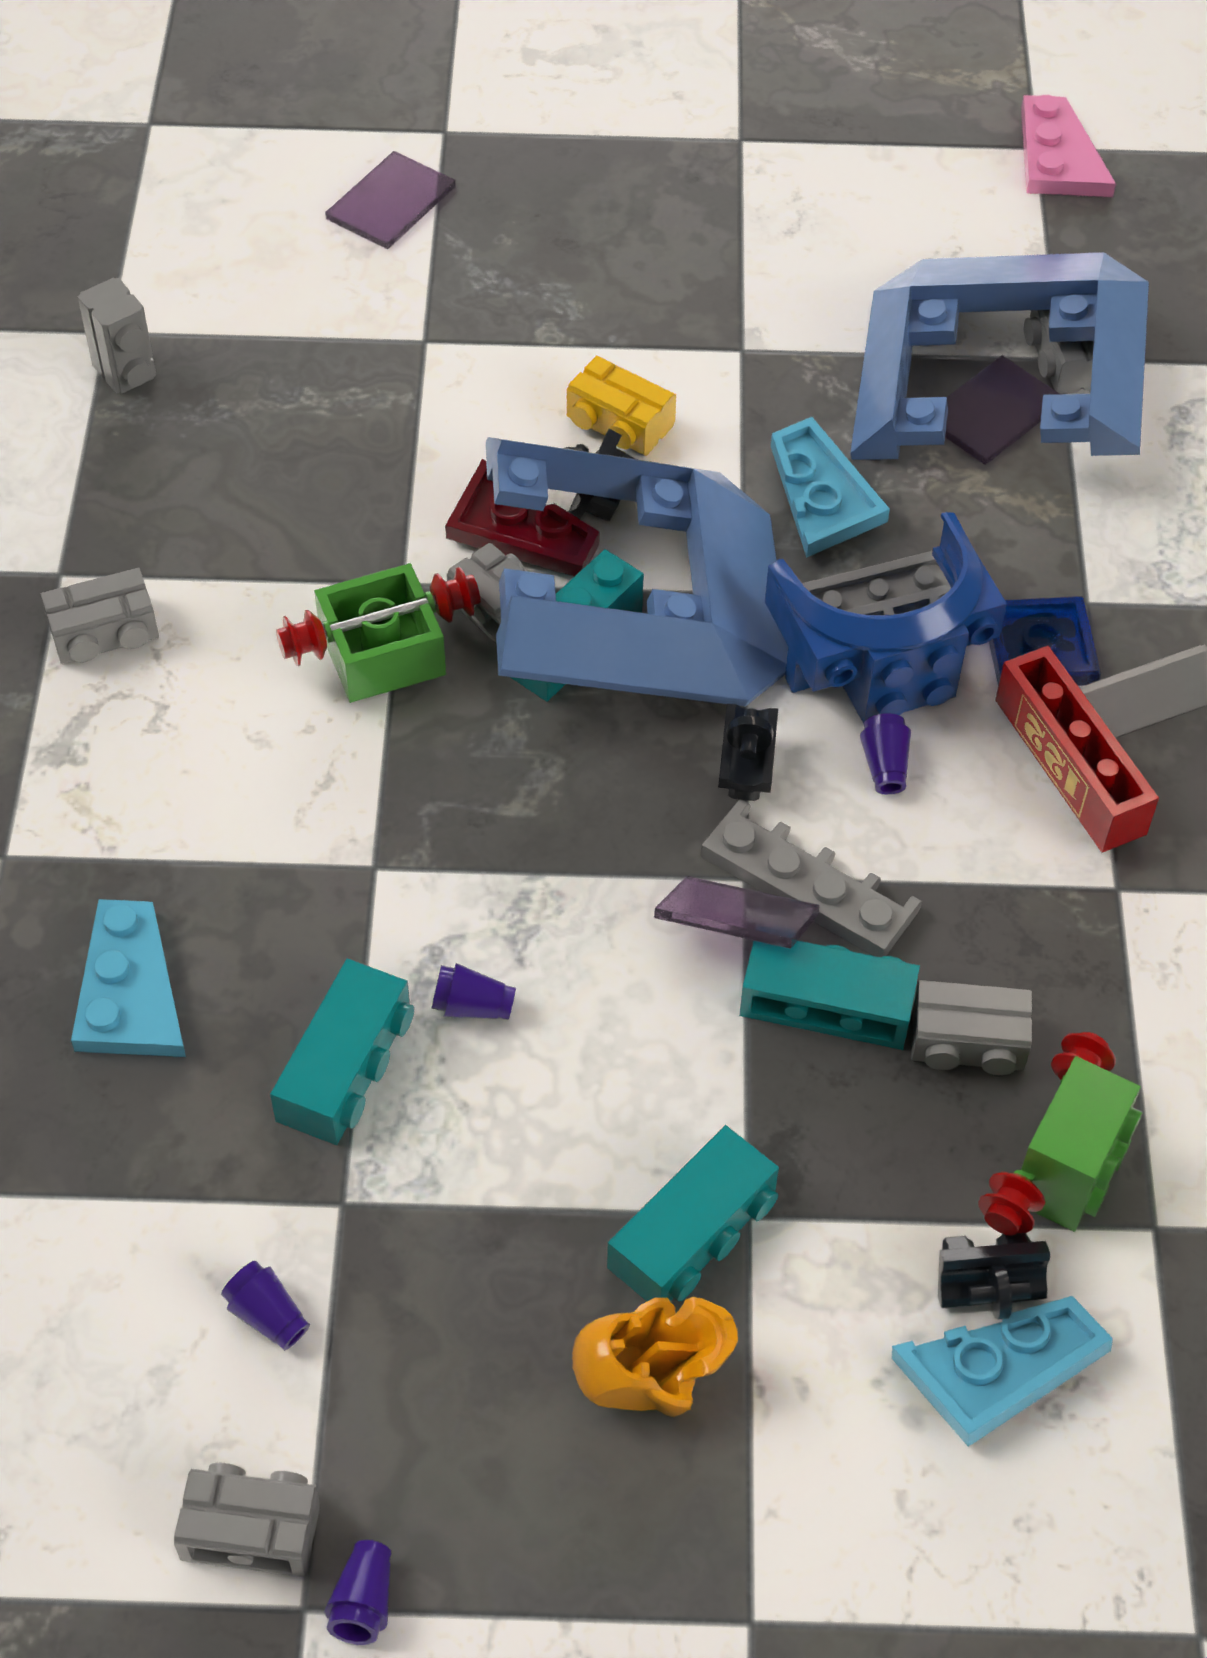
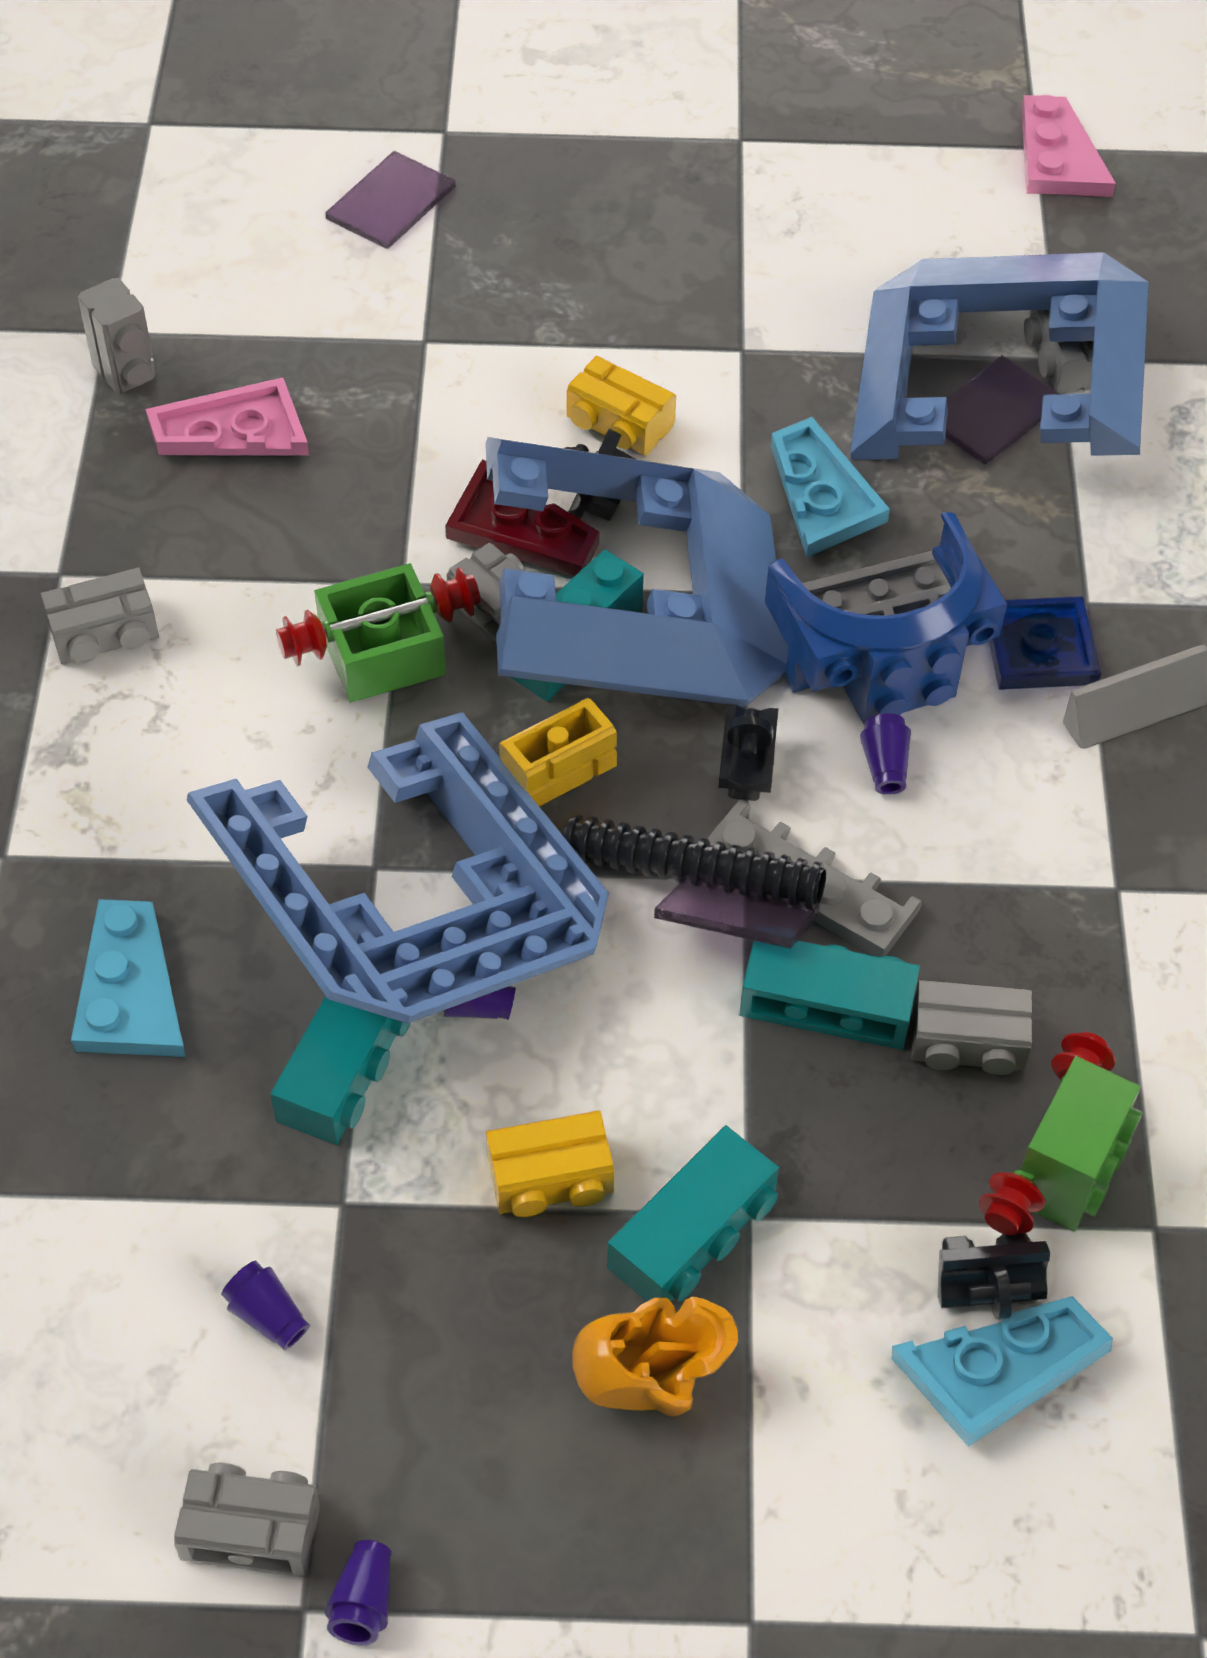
red brick [995,645,1159,853] -> none
none -> bright pink wing [146,377,309,456]
none -> medium blue slope [186,712,609,1023]
none -> yellow brick [485,1110,614,1217]
none -> yellow brick [499,698,617,806]
none -> black piece [562,813,826,910]

